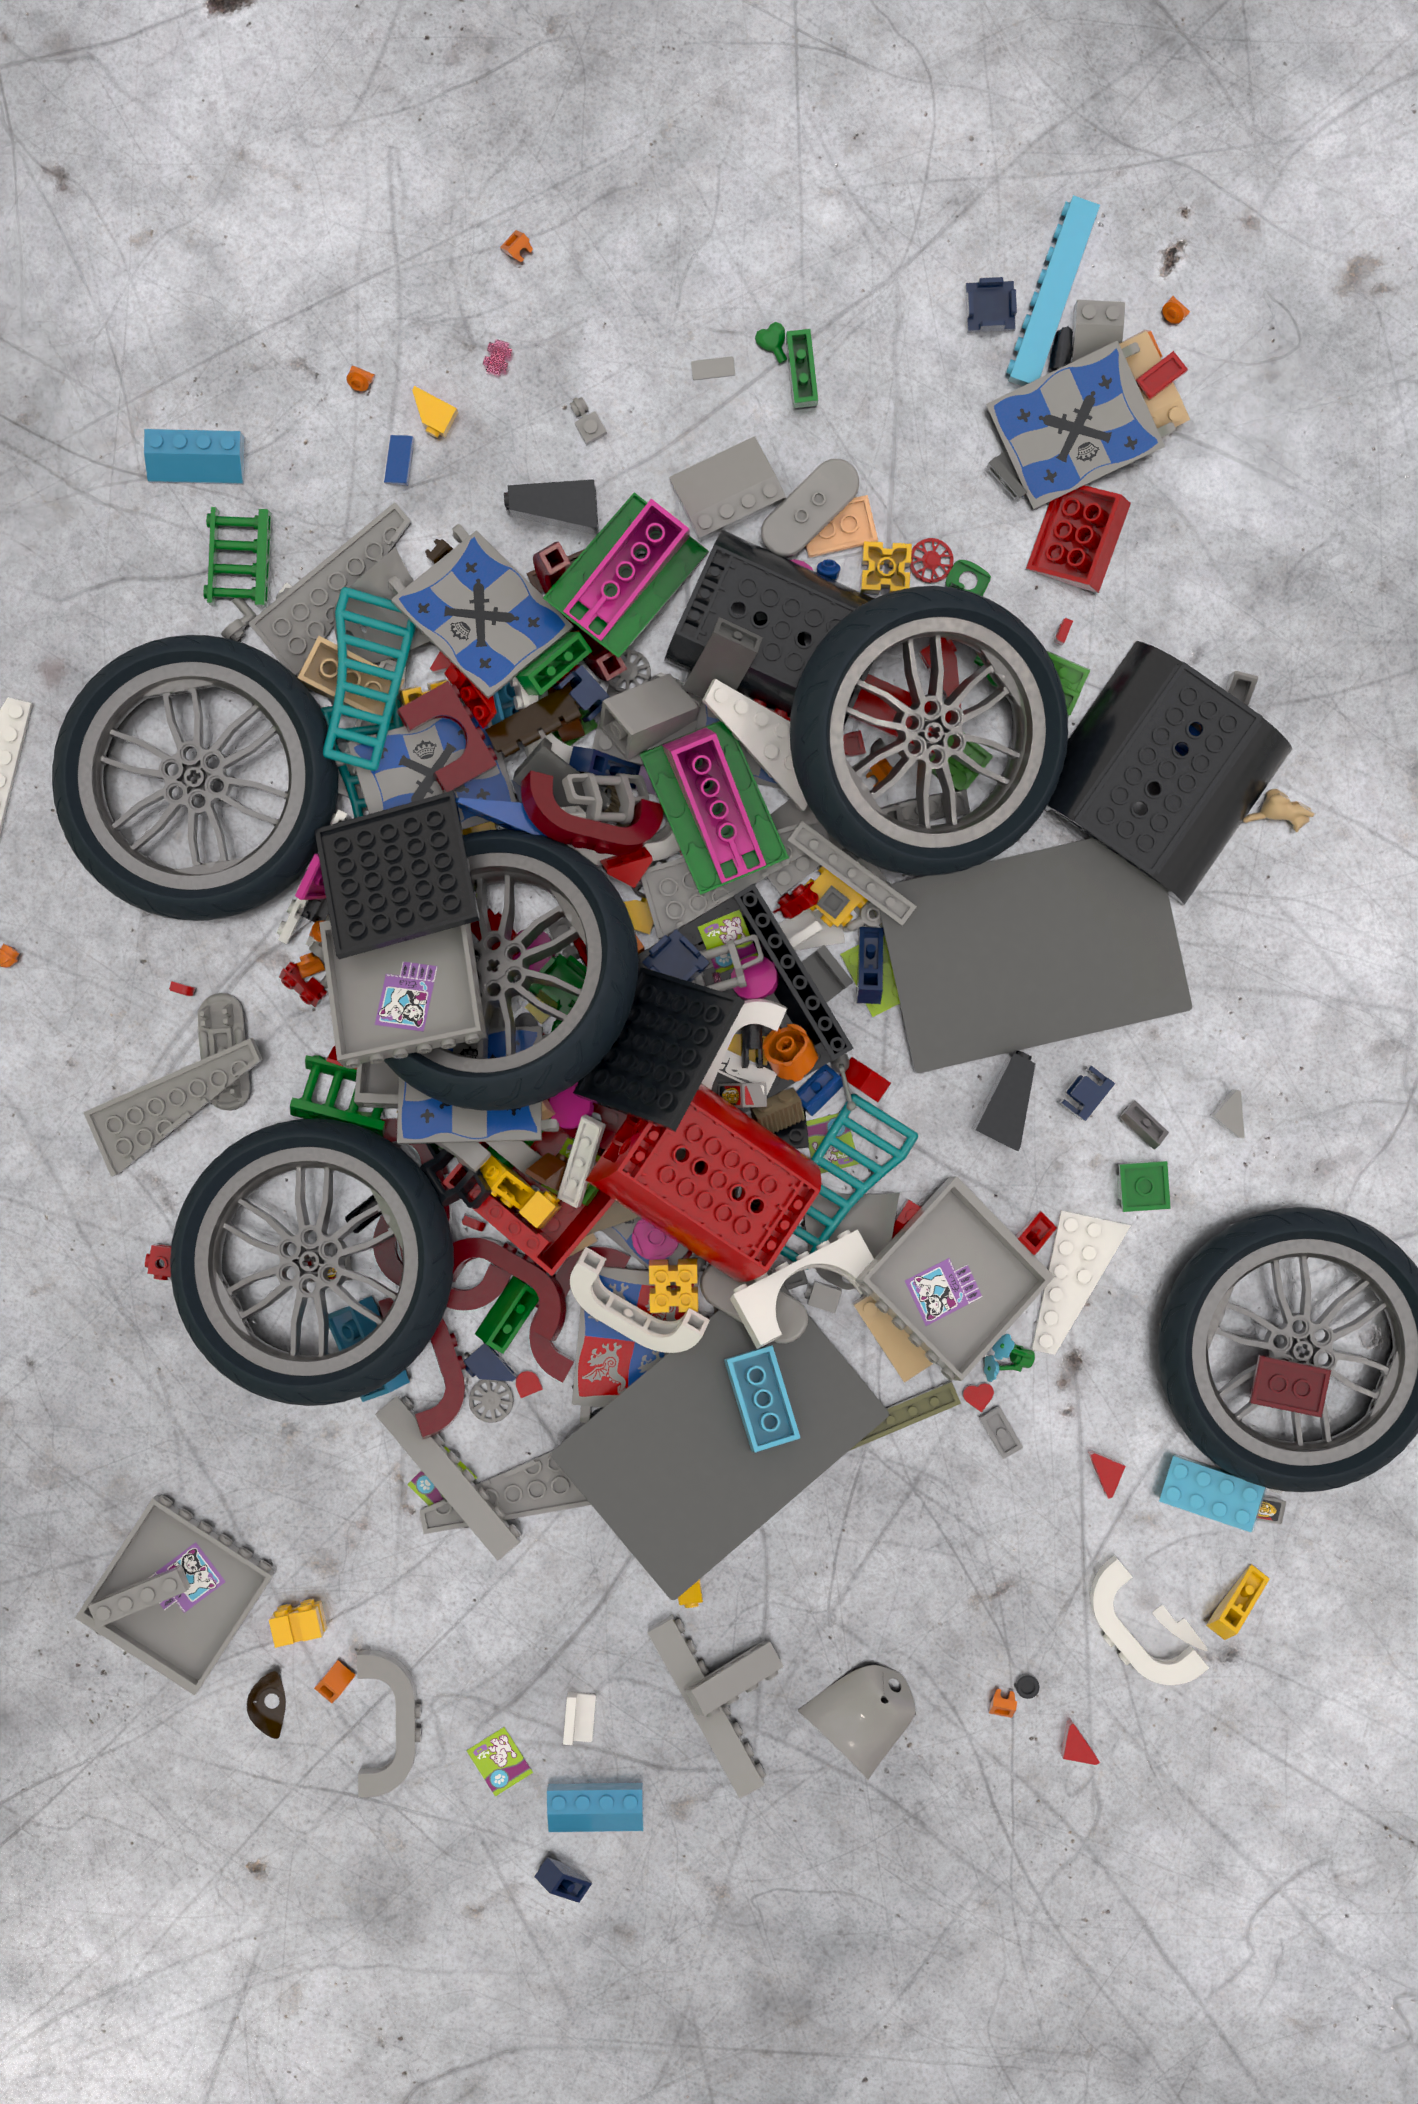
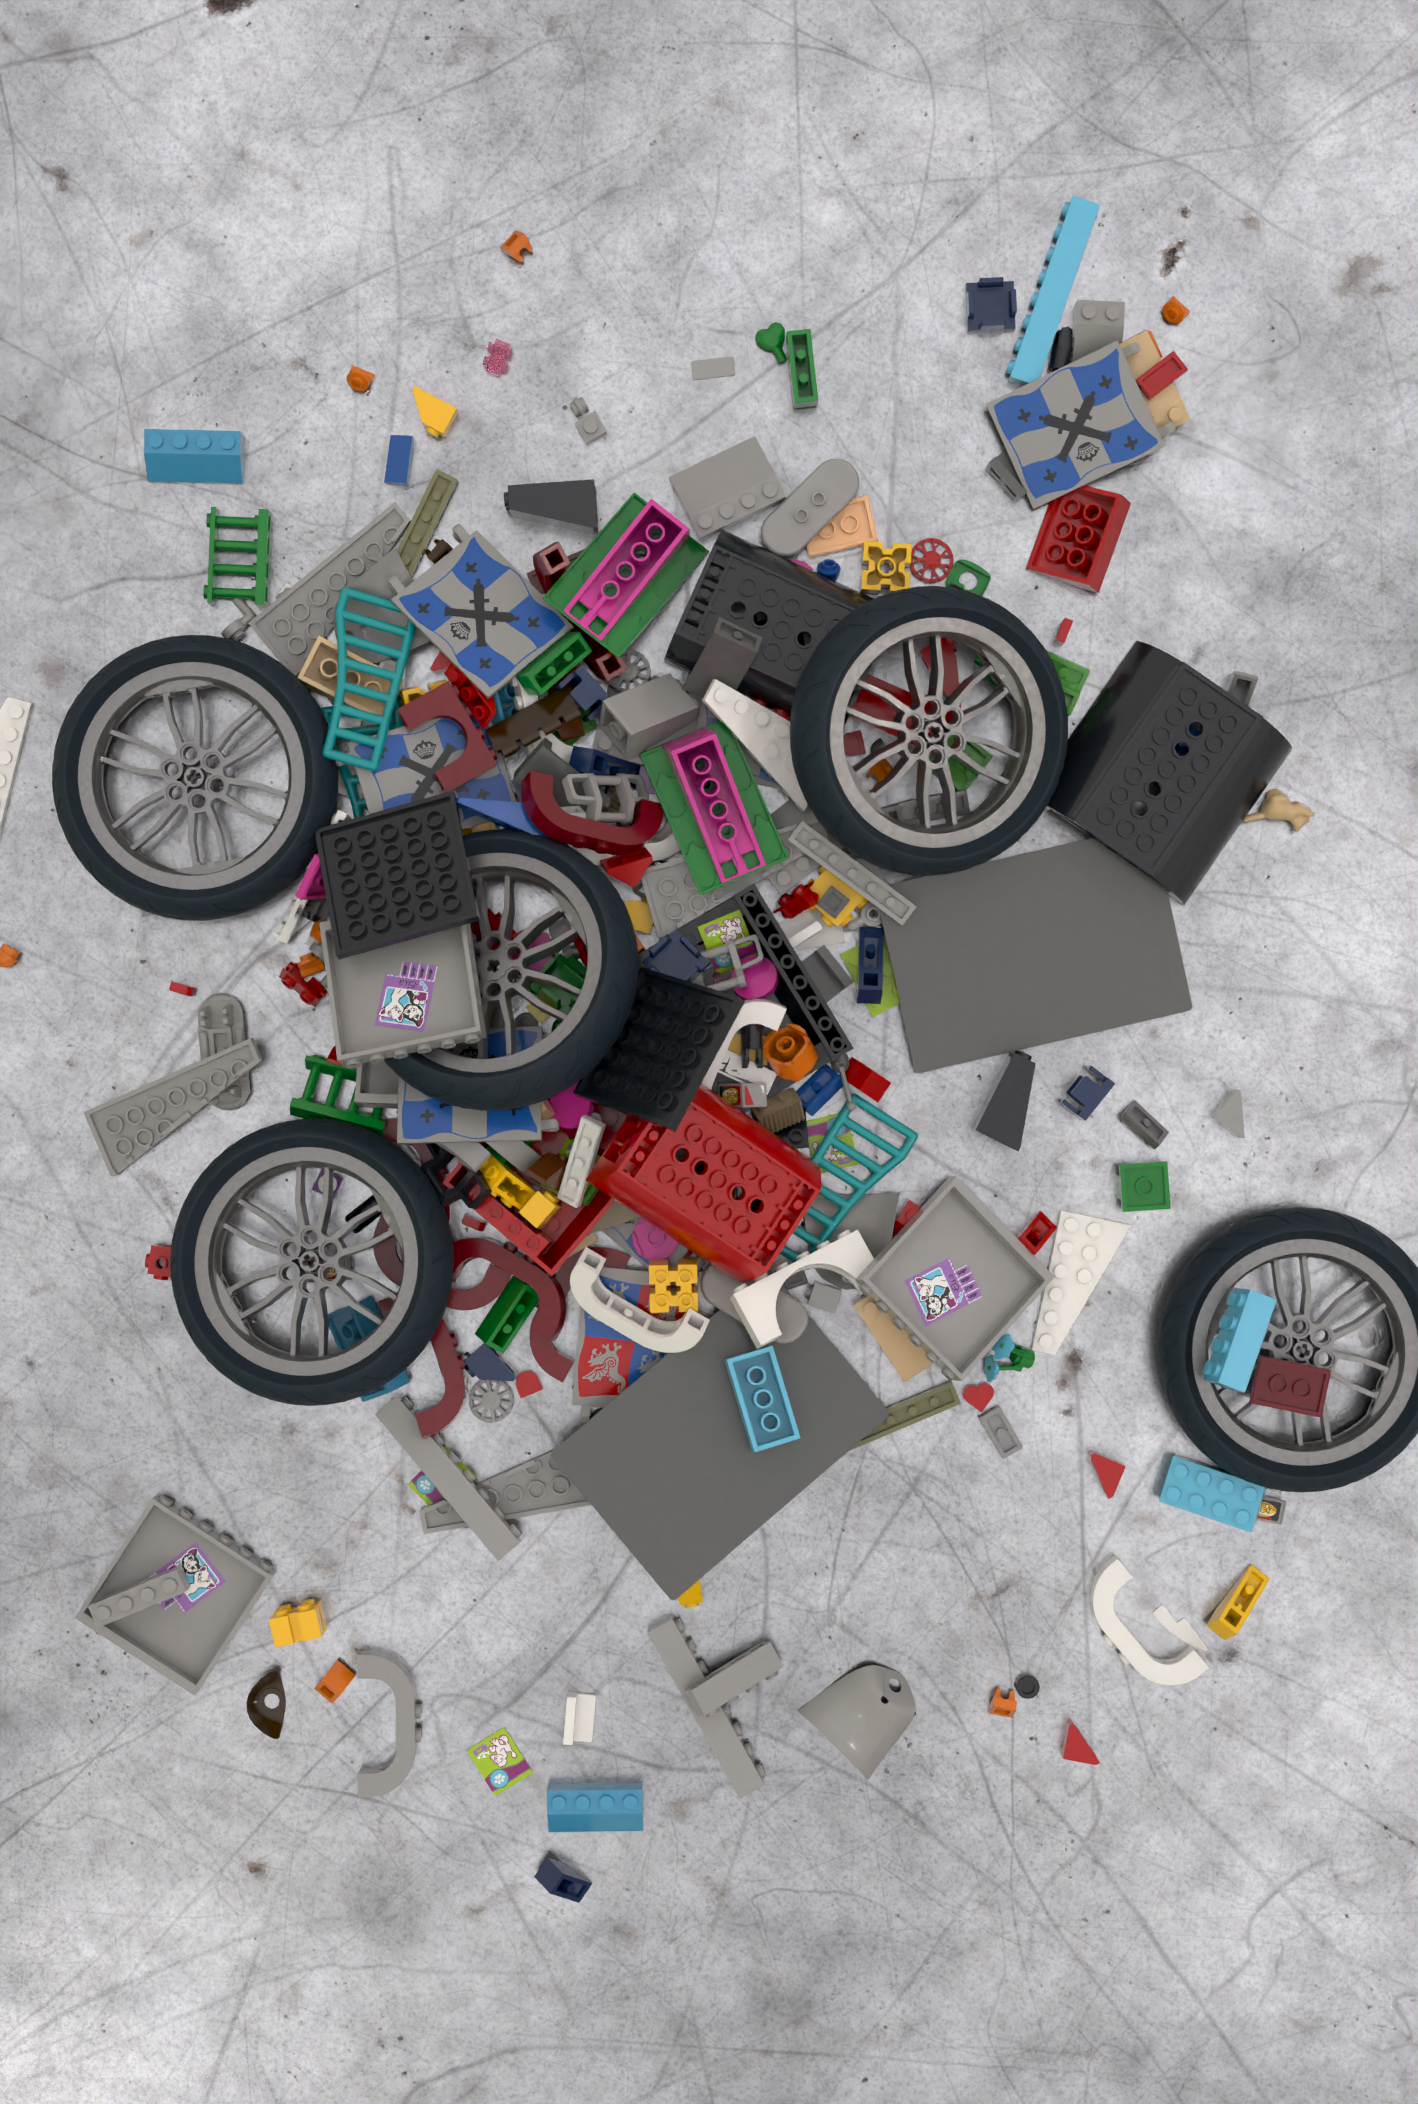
none -> tile [312,1168,344,1200]
none -> olive plate [397,469,458,577]
none -> medium azure brick [1203,1288,1277,1393]

